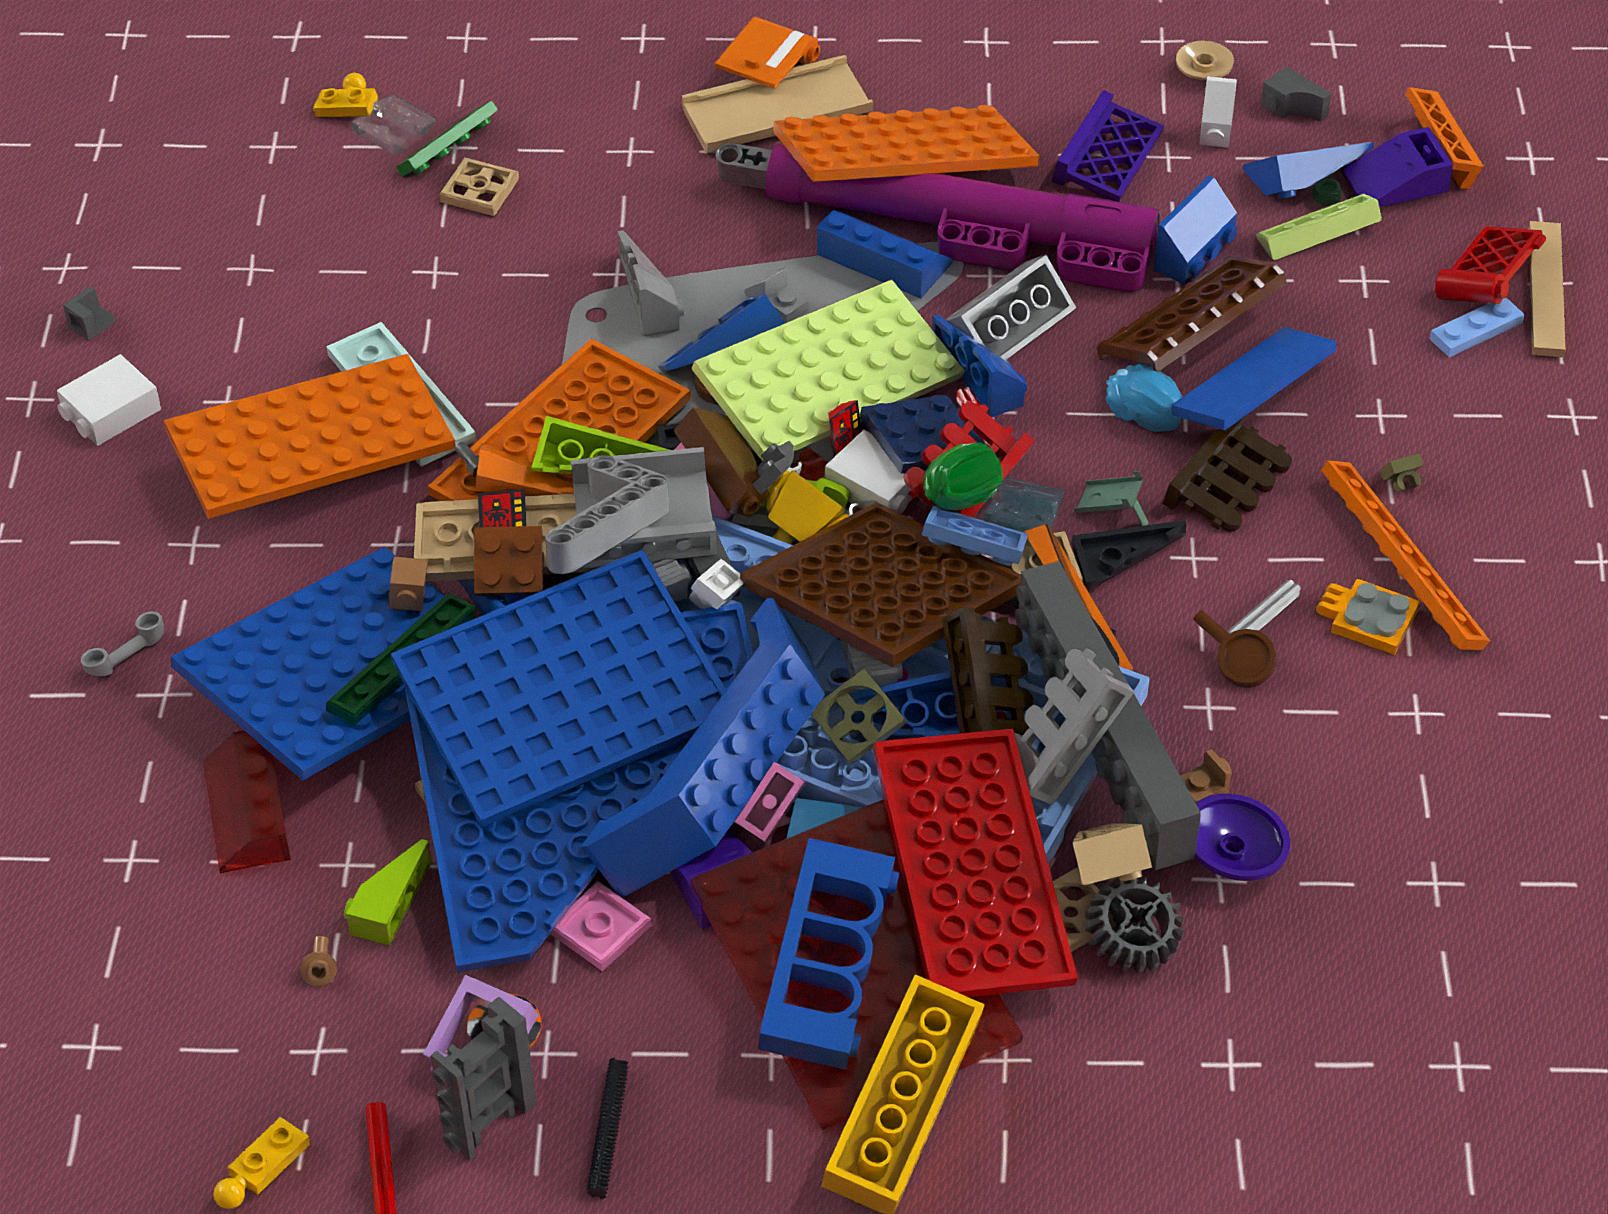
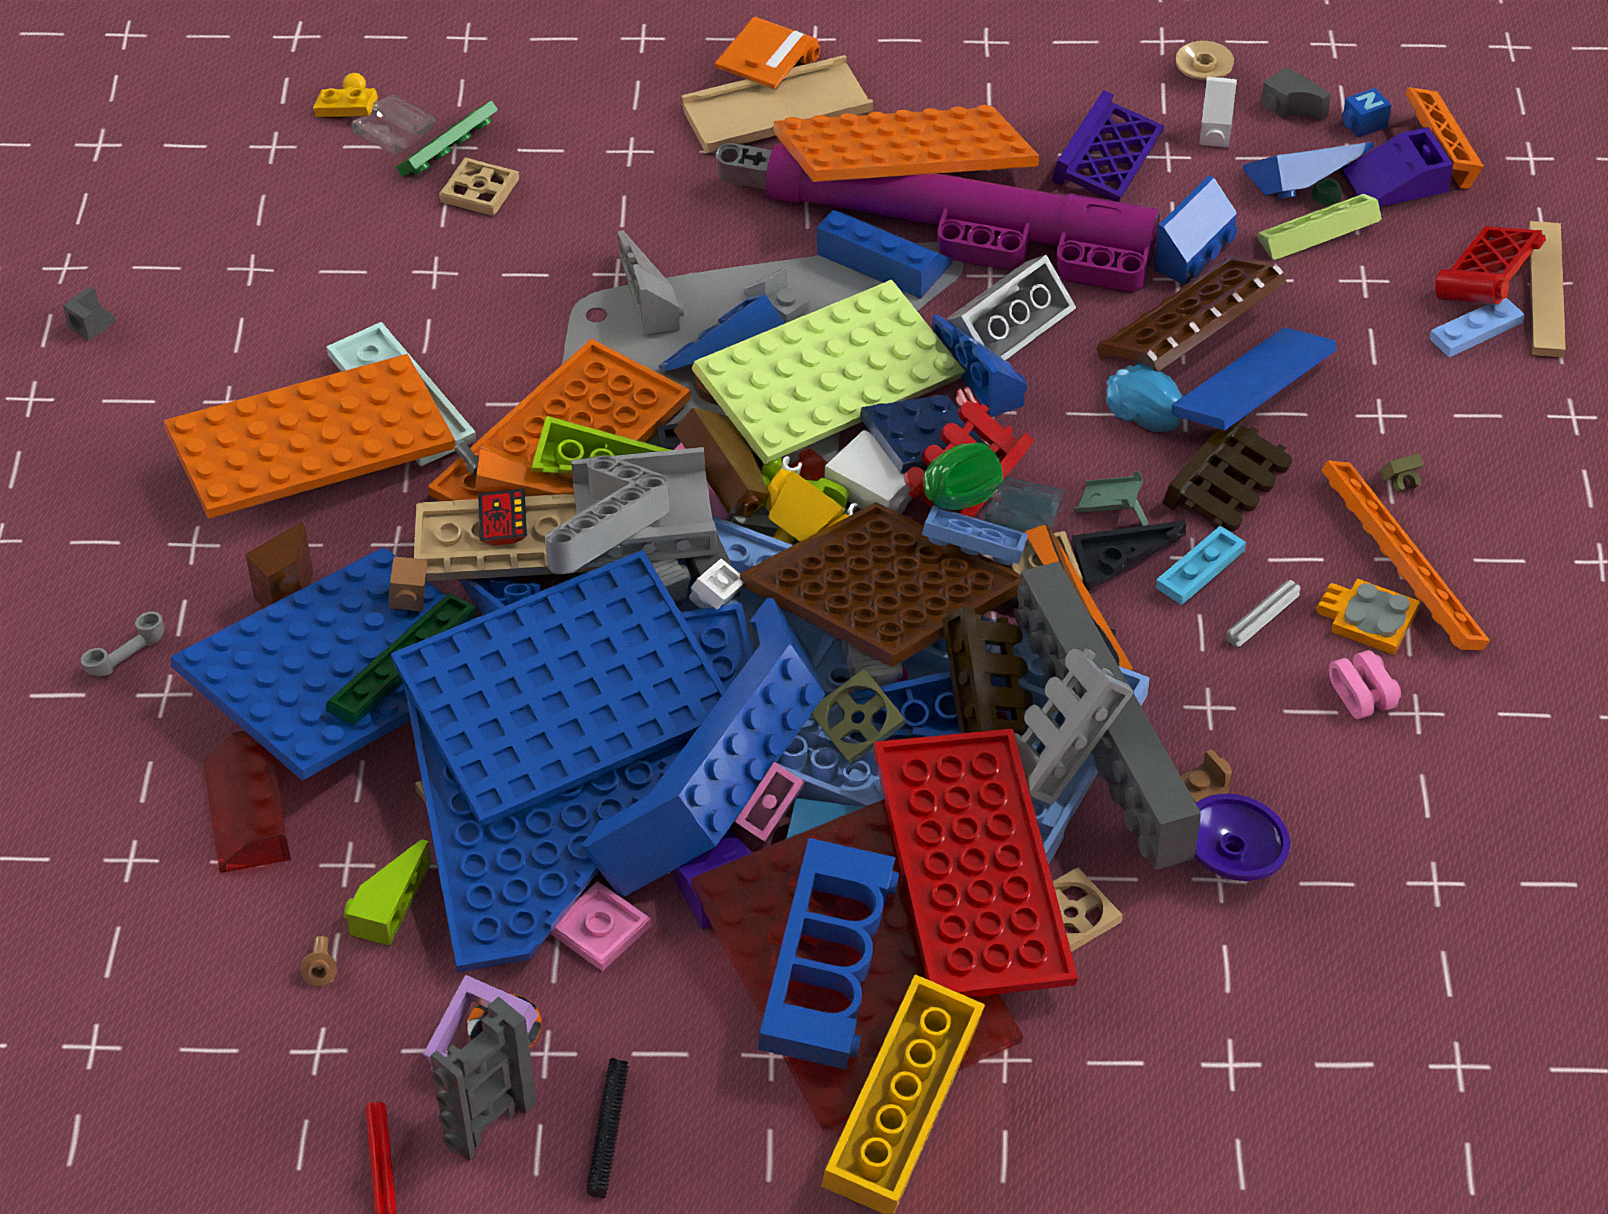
white brick [57,354,161,446] -> none
yellow plate [214,1117,310,1209] -> none
dark orange plate [474,526,543,596] -> none
dark grey slope [752,441,794,495] -> none
piece [828,400,862,457] -> none
tan wedge [1072,823,1152,885] -> none
dark grey gear [1085,876,1184,974] -> none
reddish brown piece [1193,610,1276,688] -> none
none -> reddish brown slope [245,522,313,608]
none -> medium azure plate [1156,526,1246,605]
none -> bright pink brick [1329,650,1401,719]
none -> blue brick [1342,88,1391,138]

